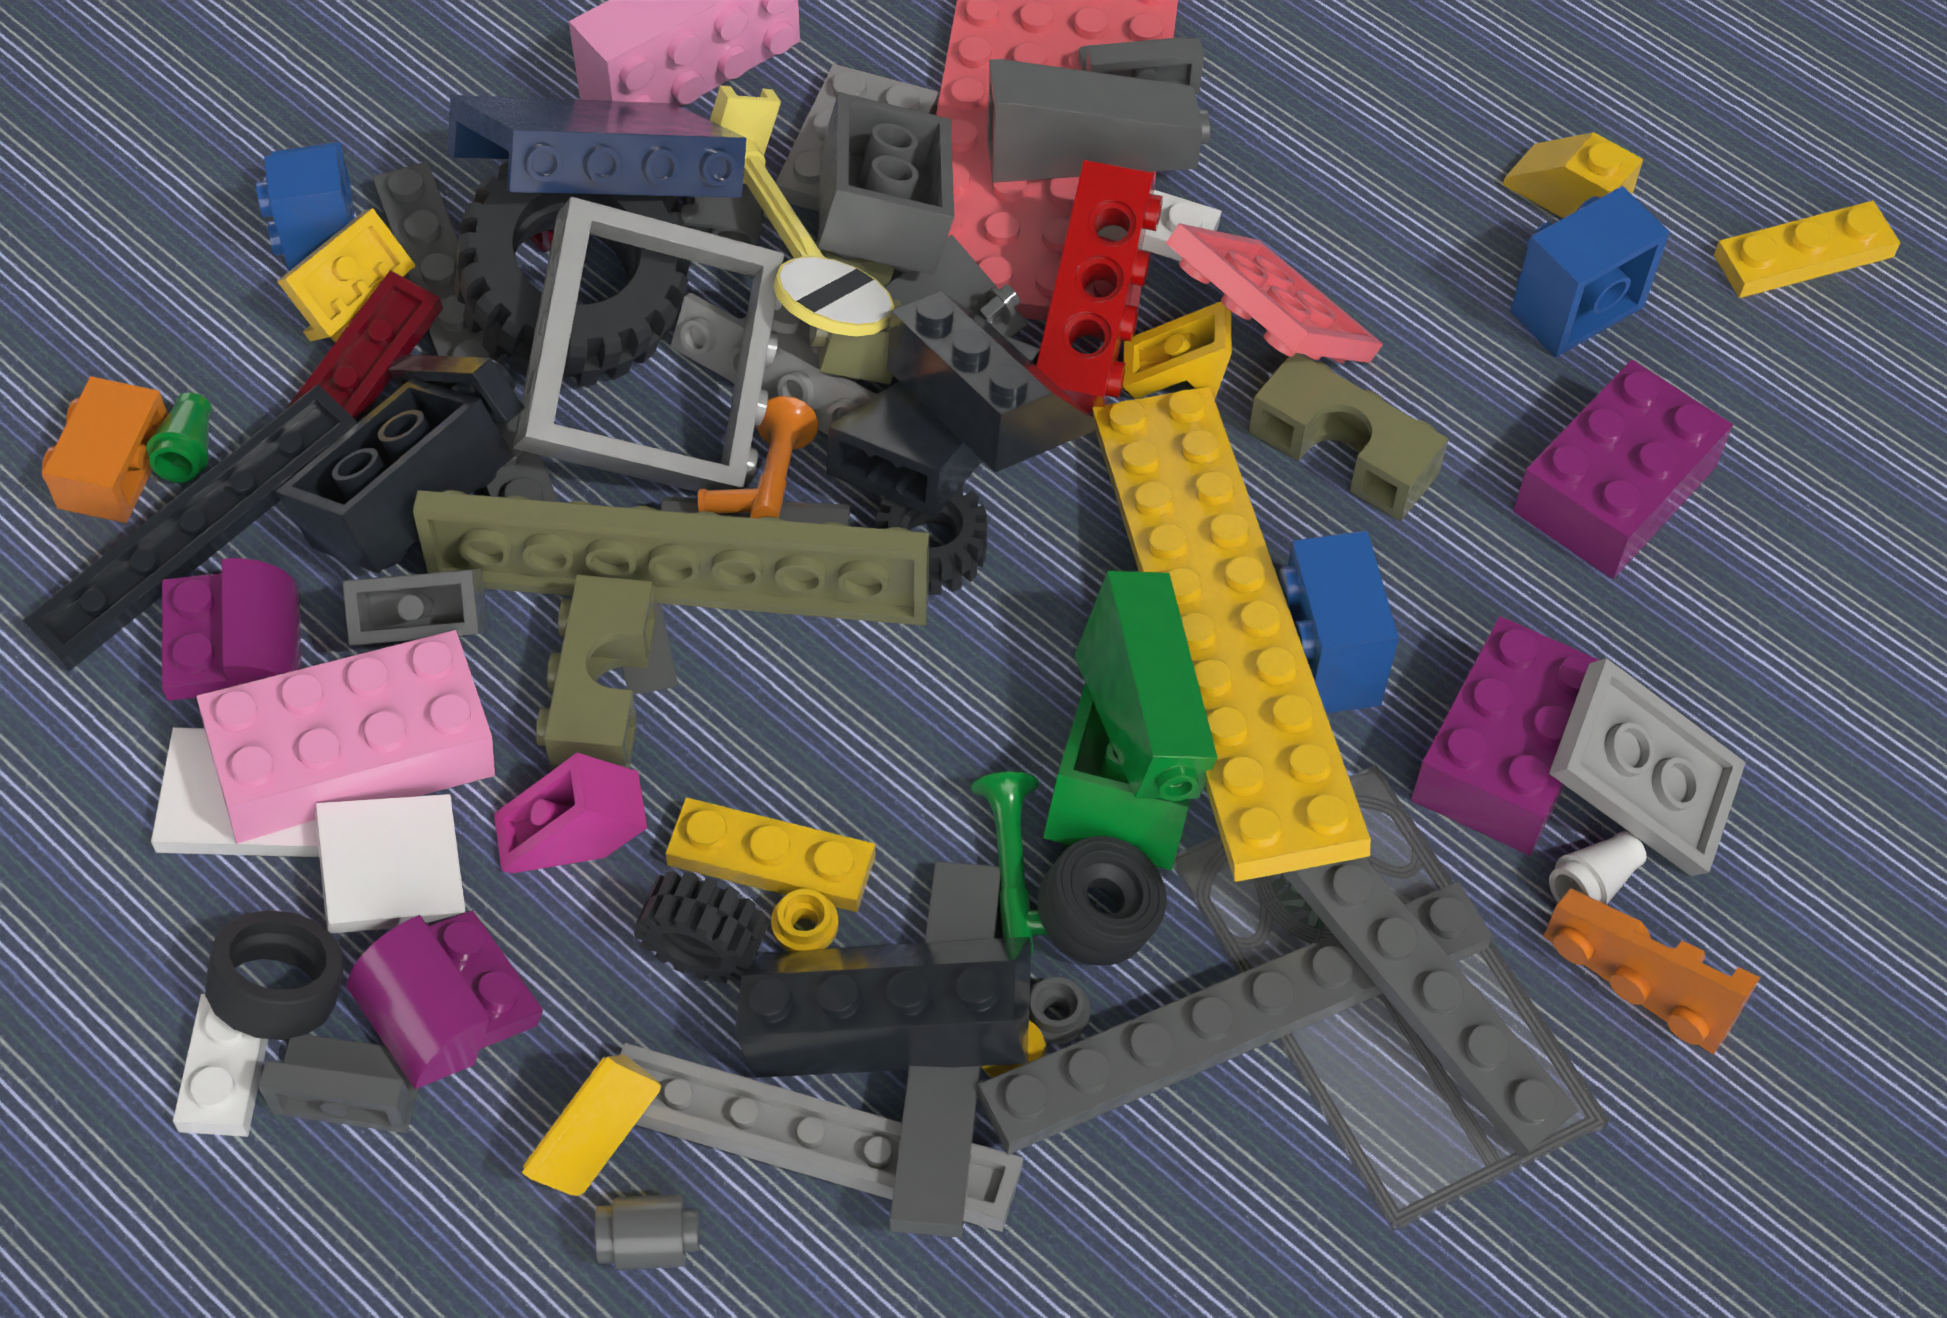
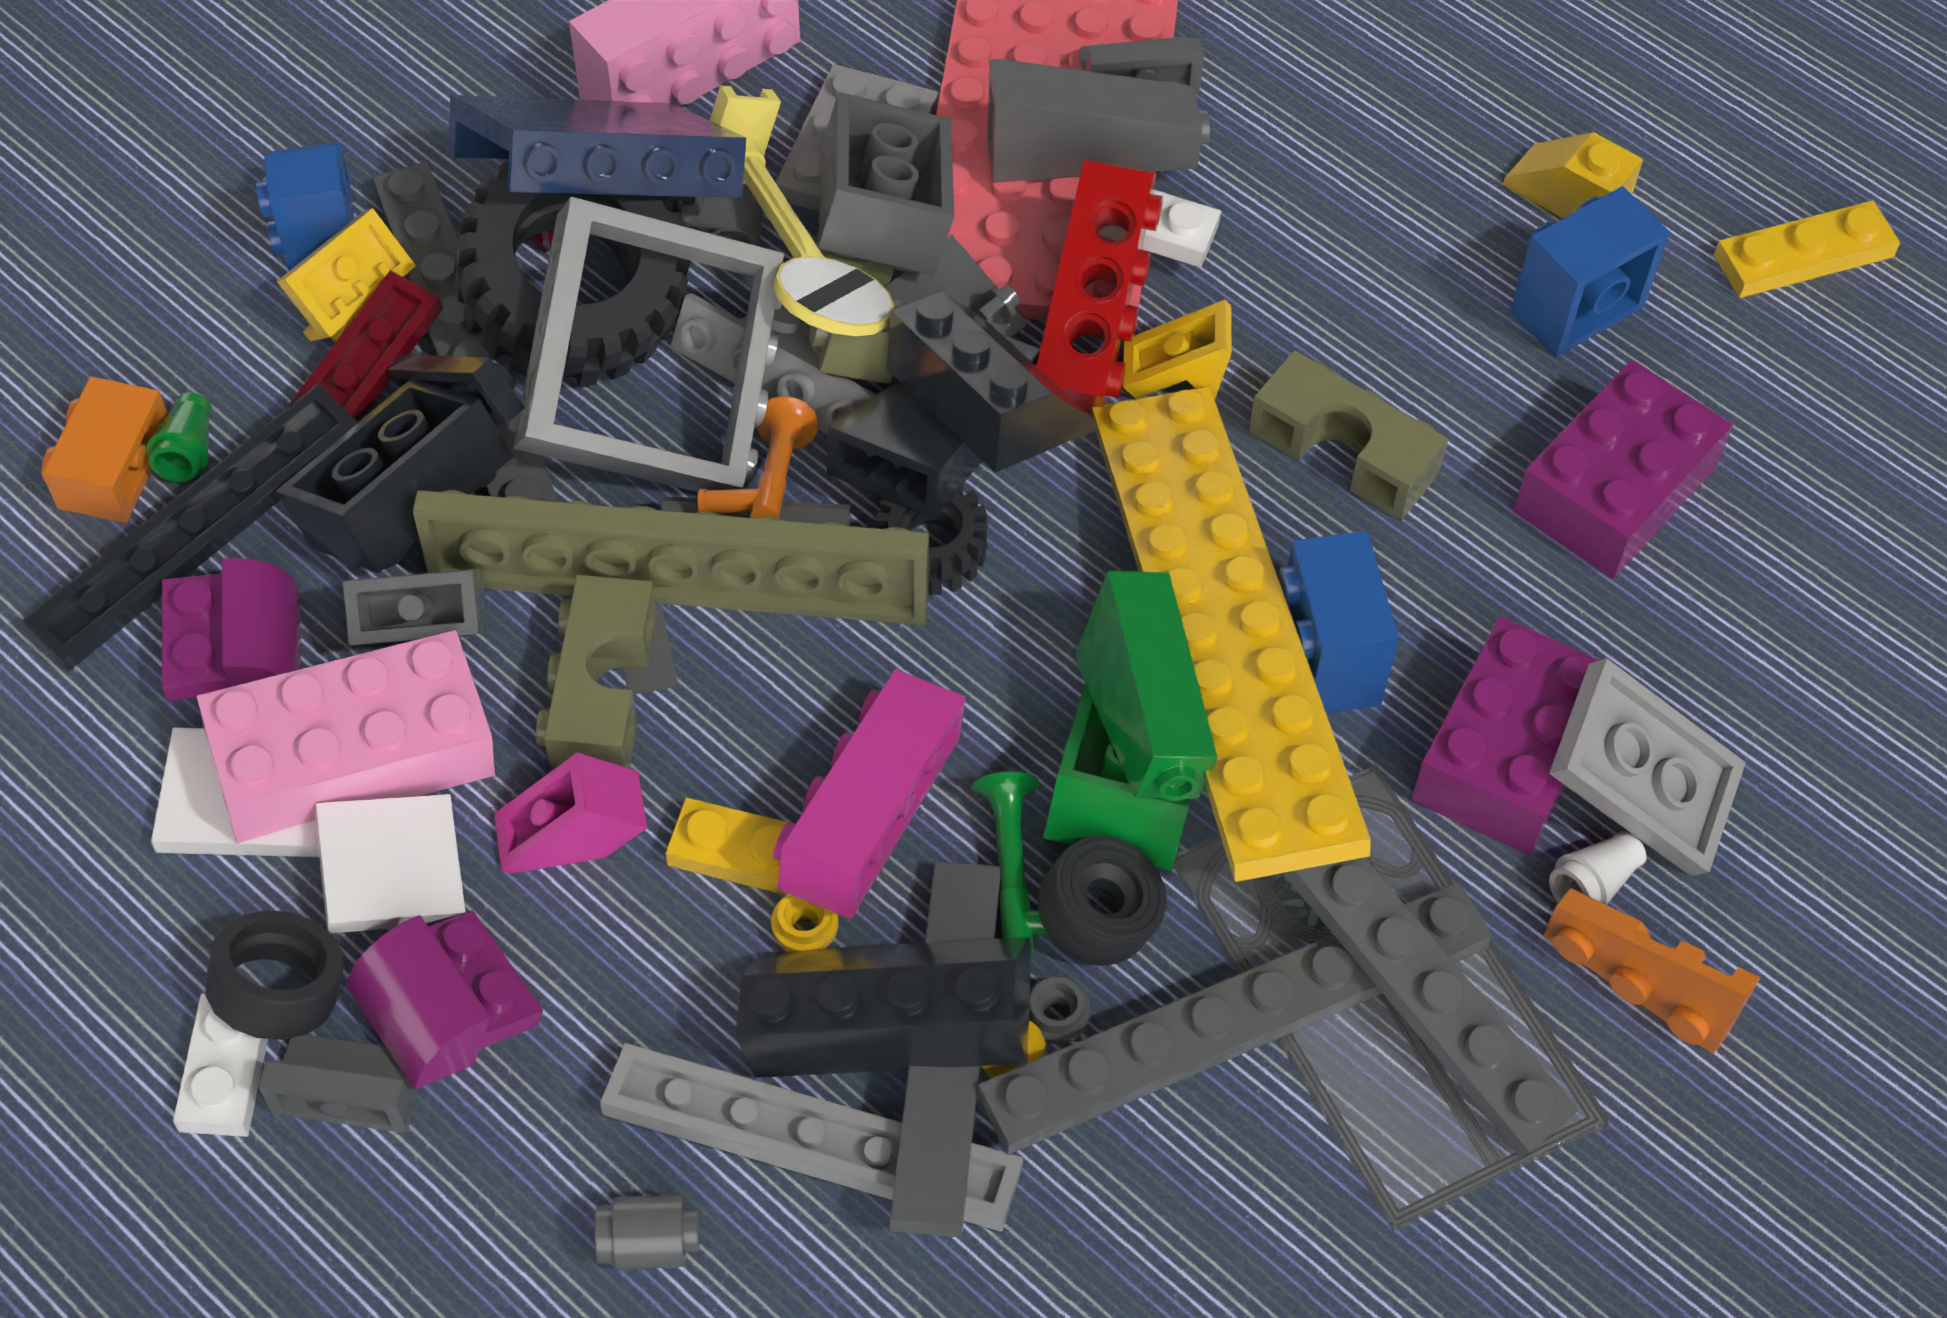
yellow slope [522,1054,661,1196] -> none
black tyre [634,871,768,984] -> none
coral plate [1166,223,1383,364] -> none
none -> dark pink brick [773,669,966,919]

